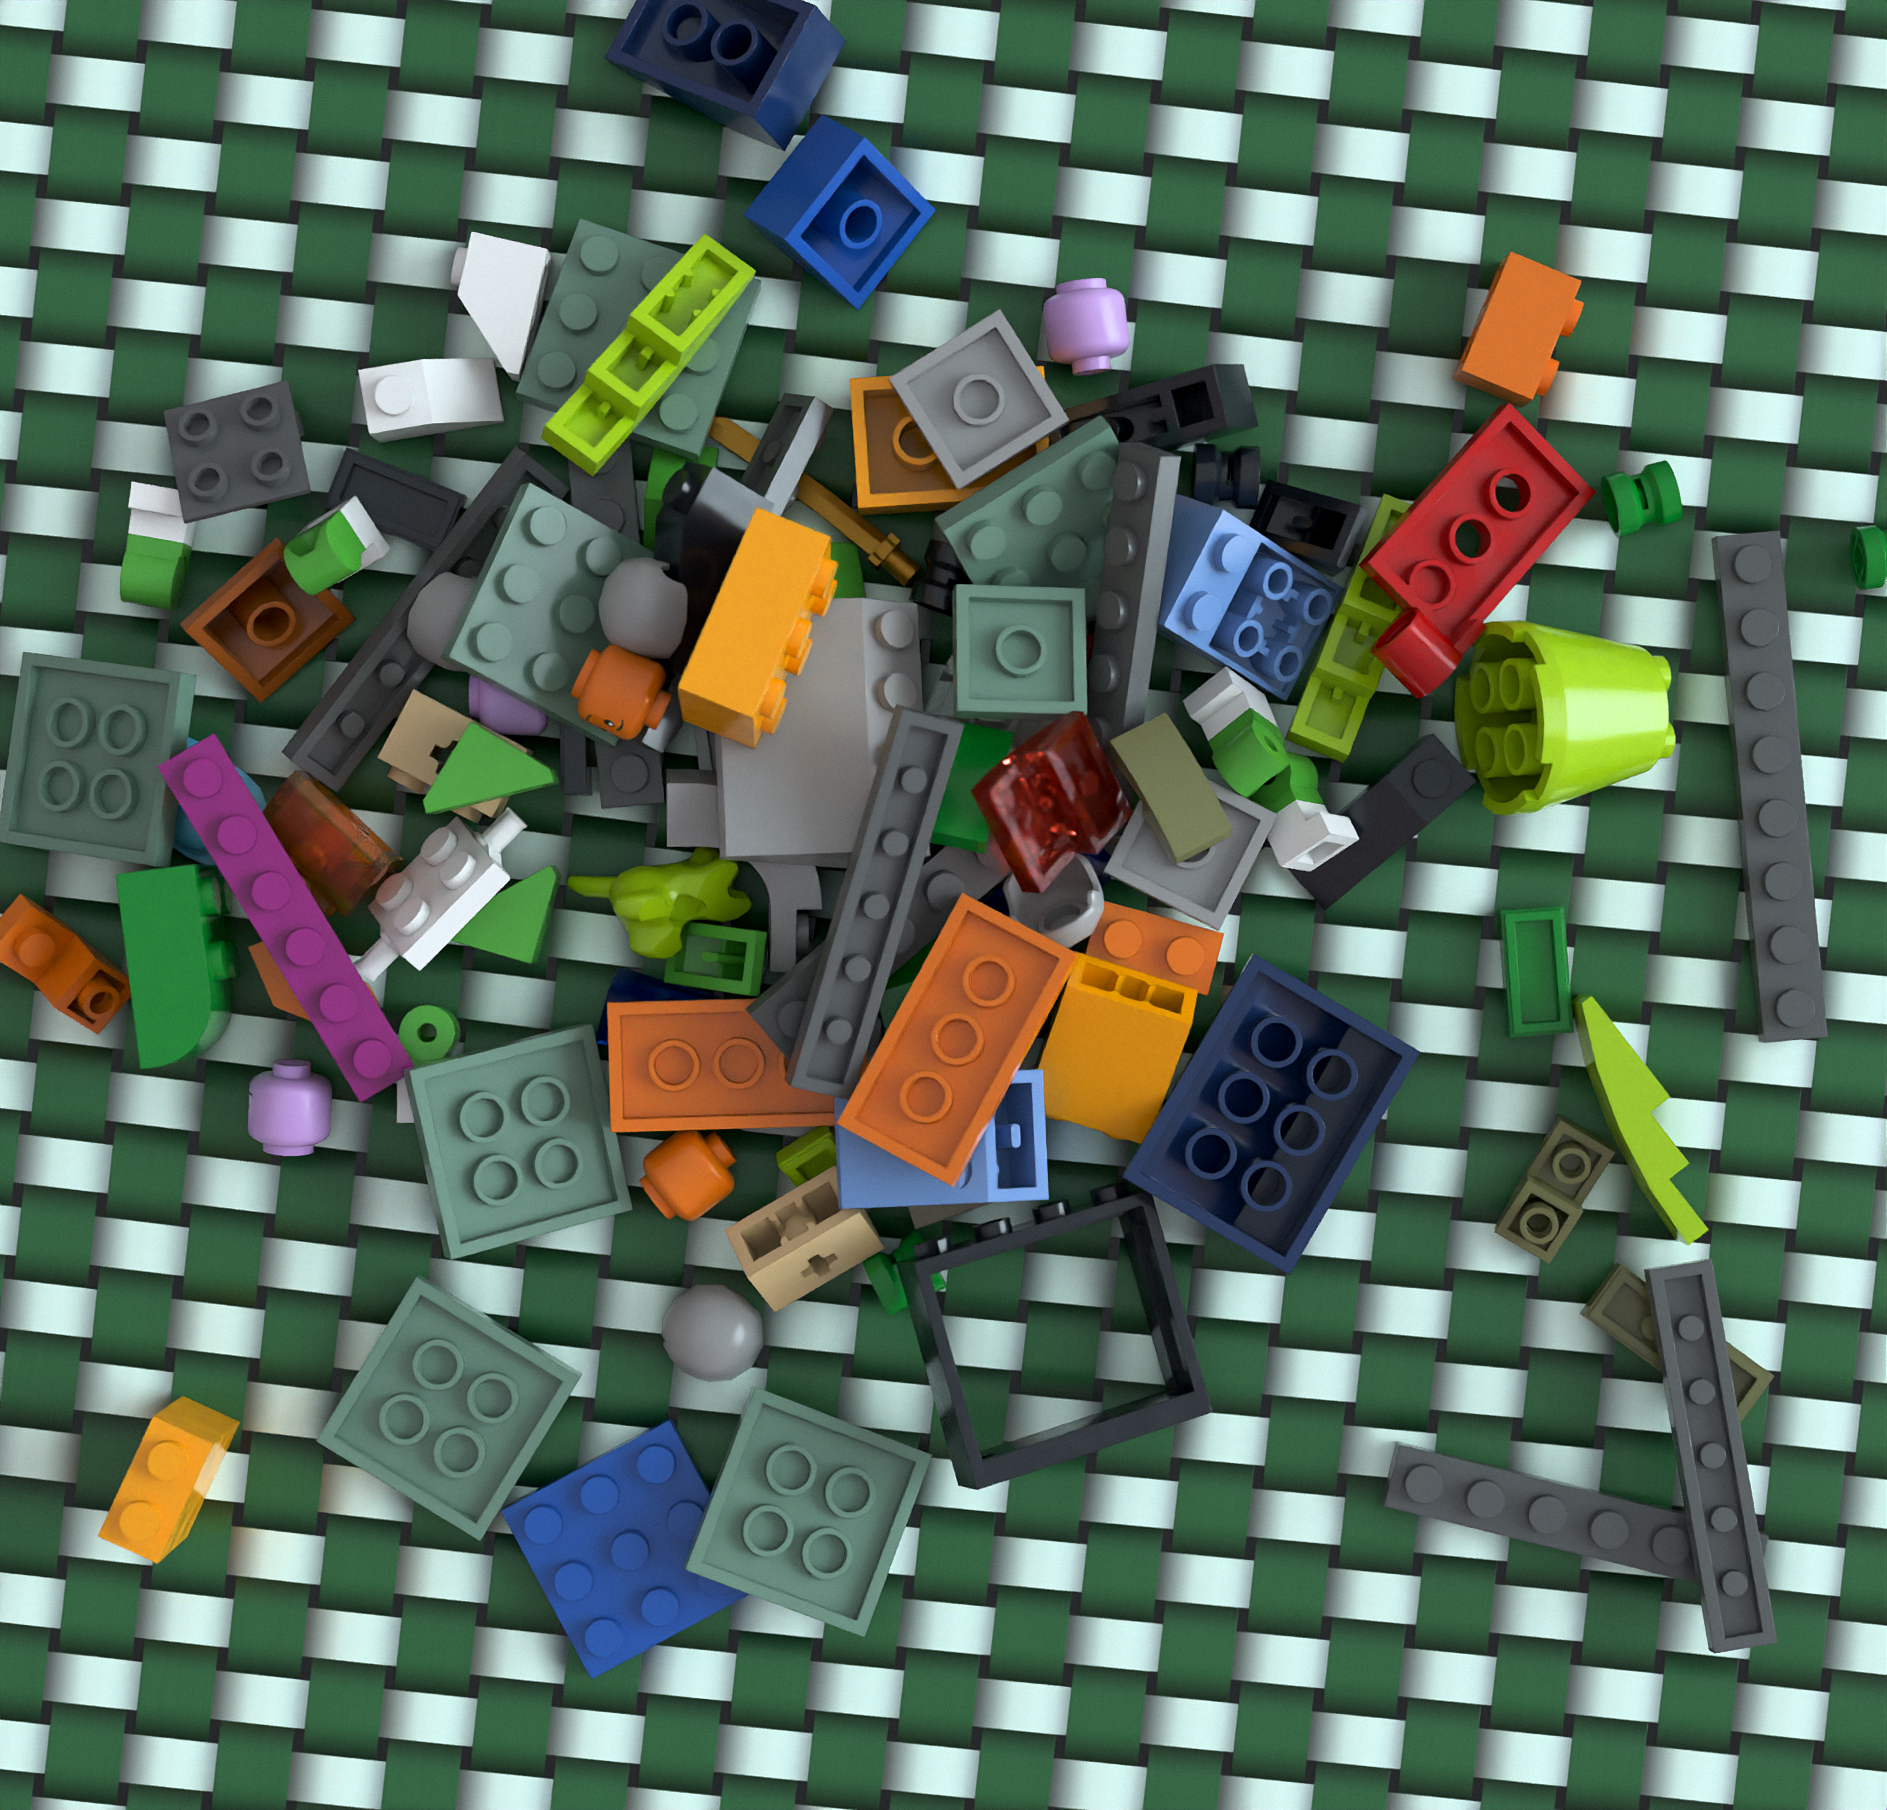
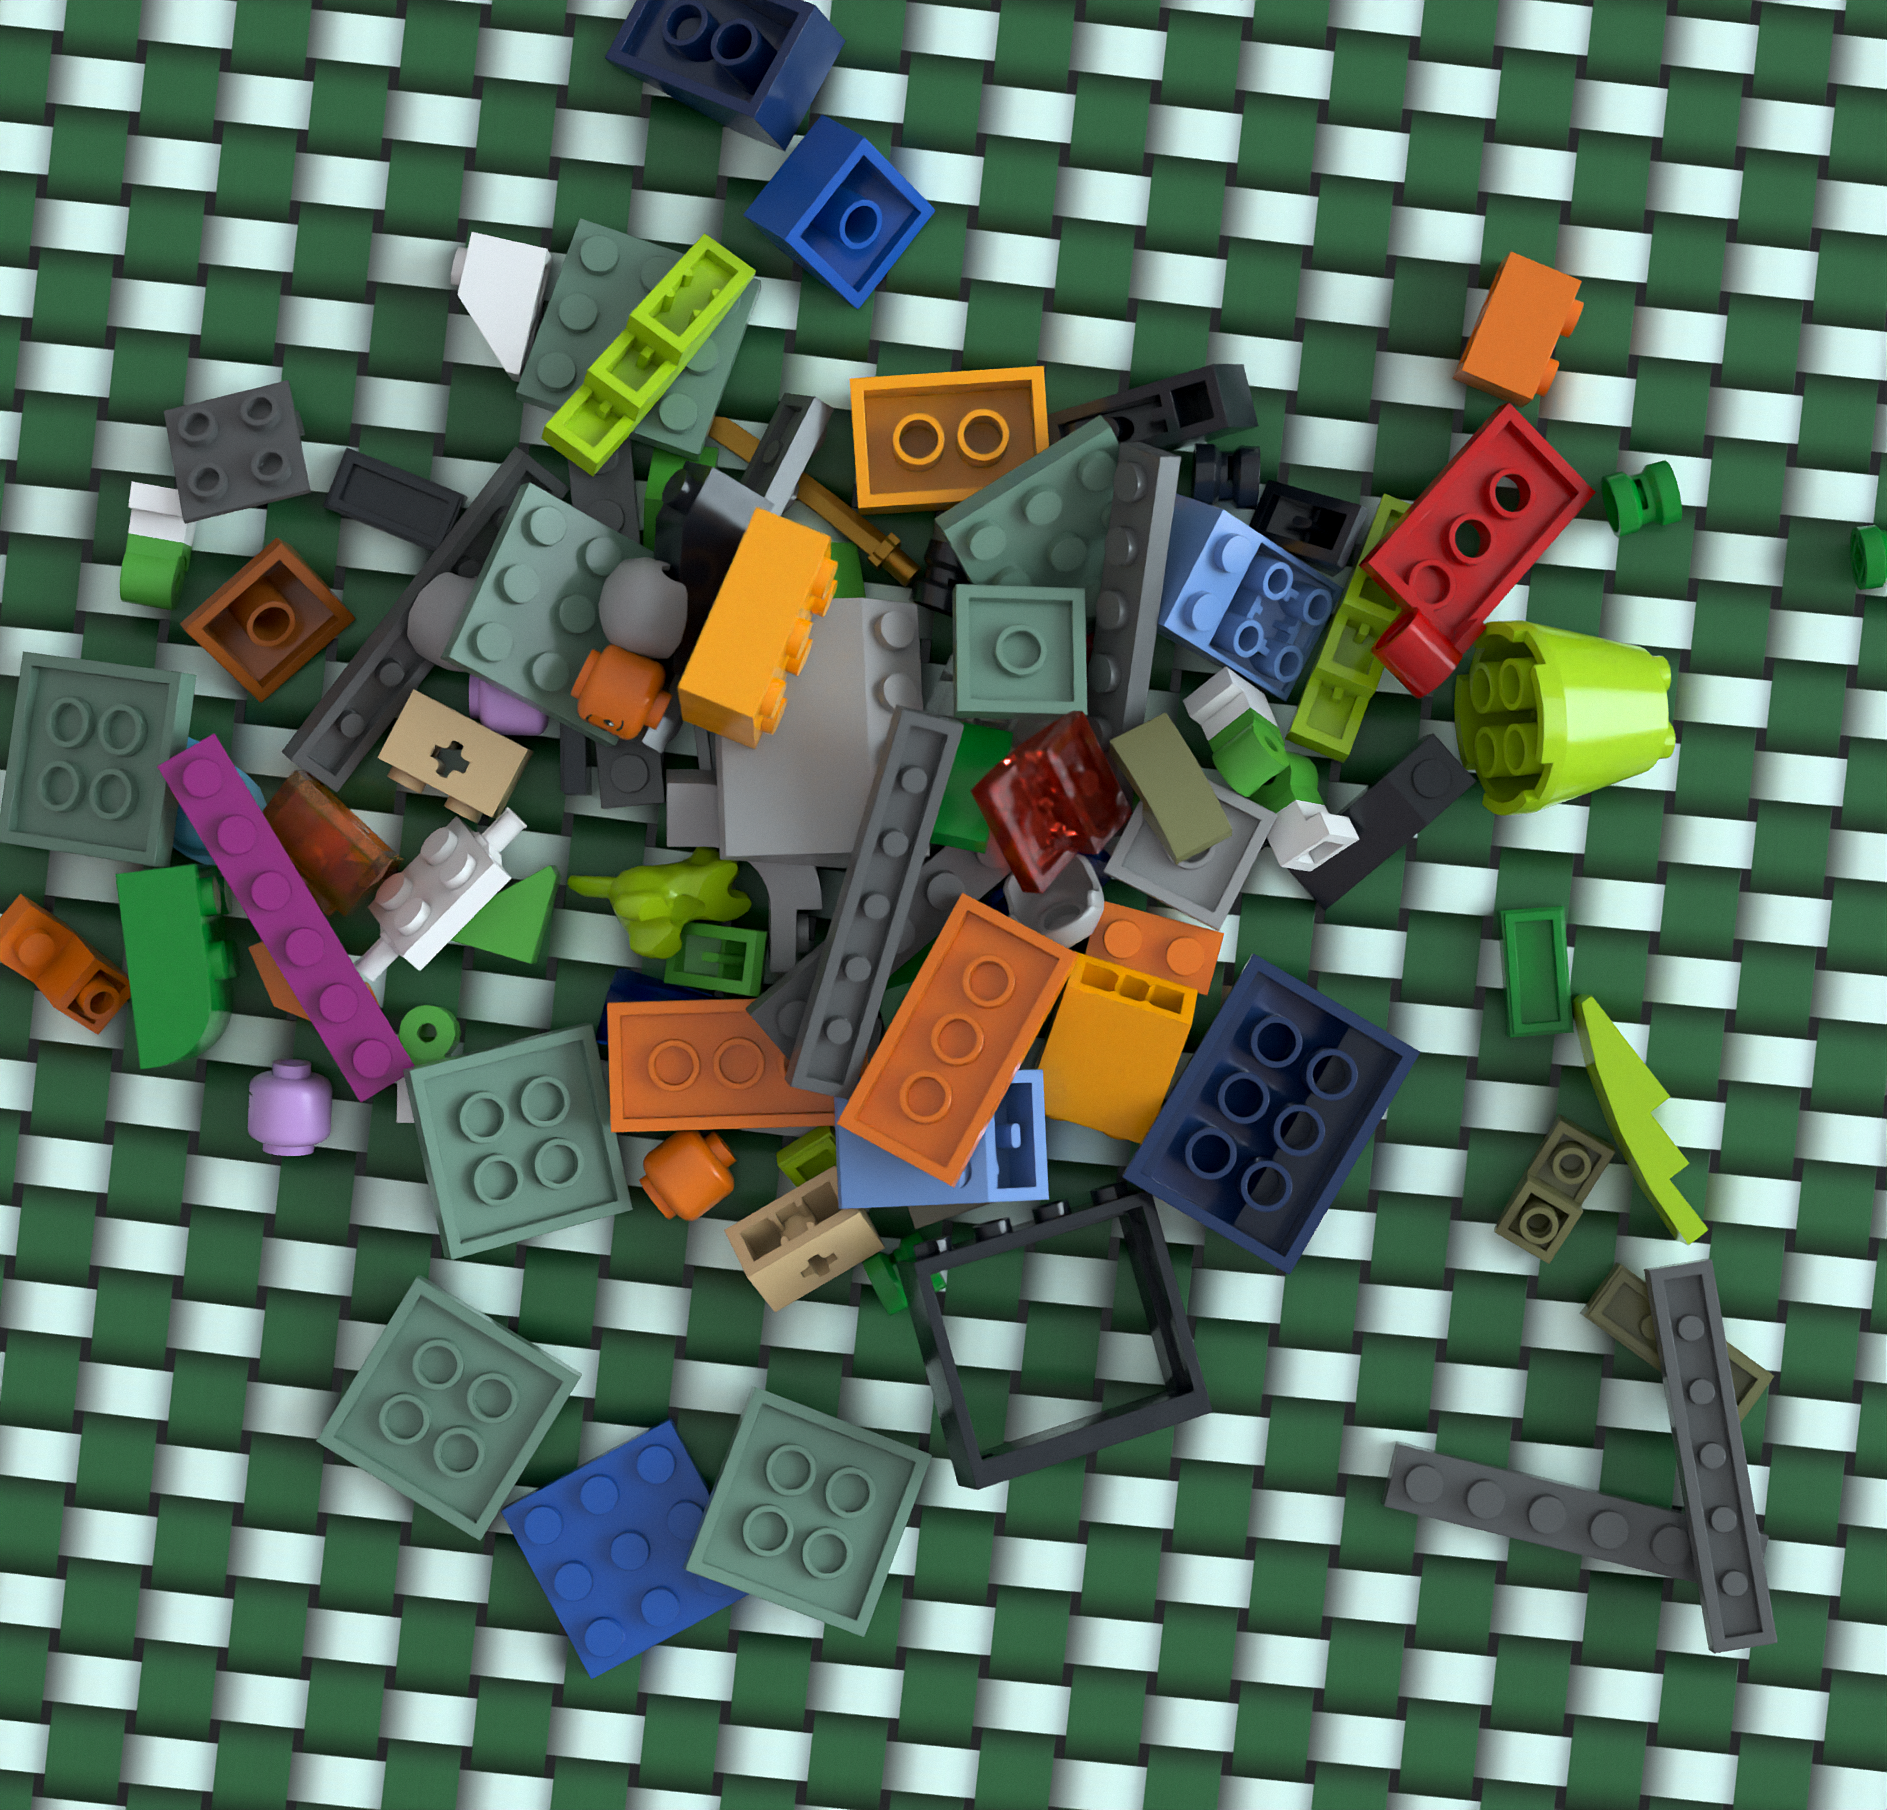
light orange brick [98,1396,240,1564] -> none
bright green leg [283,495,391,596] -> none
white slope [358,358,505,443] -> none
bright green slope [423,721,560,814] -> none
light grey hair [661,1284,763,1382] -> none
light grey plate [889,309,1069,492] -> none
lavender head [1043,278,1130,376] -> none
dark grey plate [1711,530,1828,1043] -> none

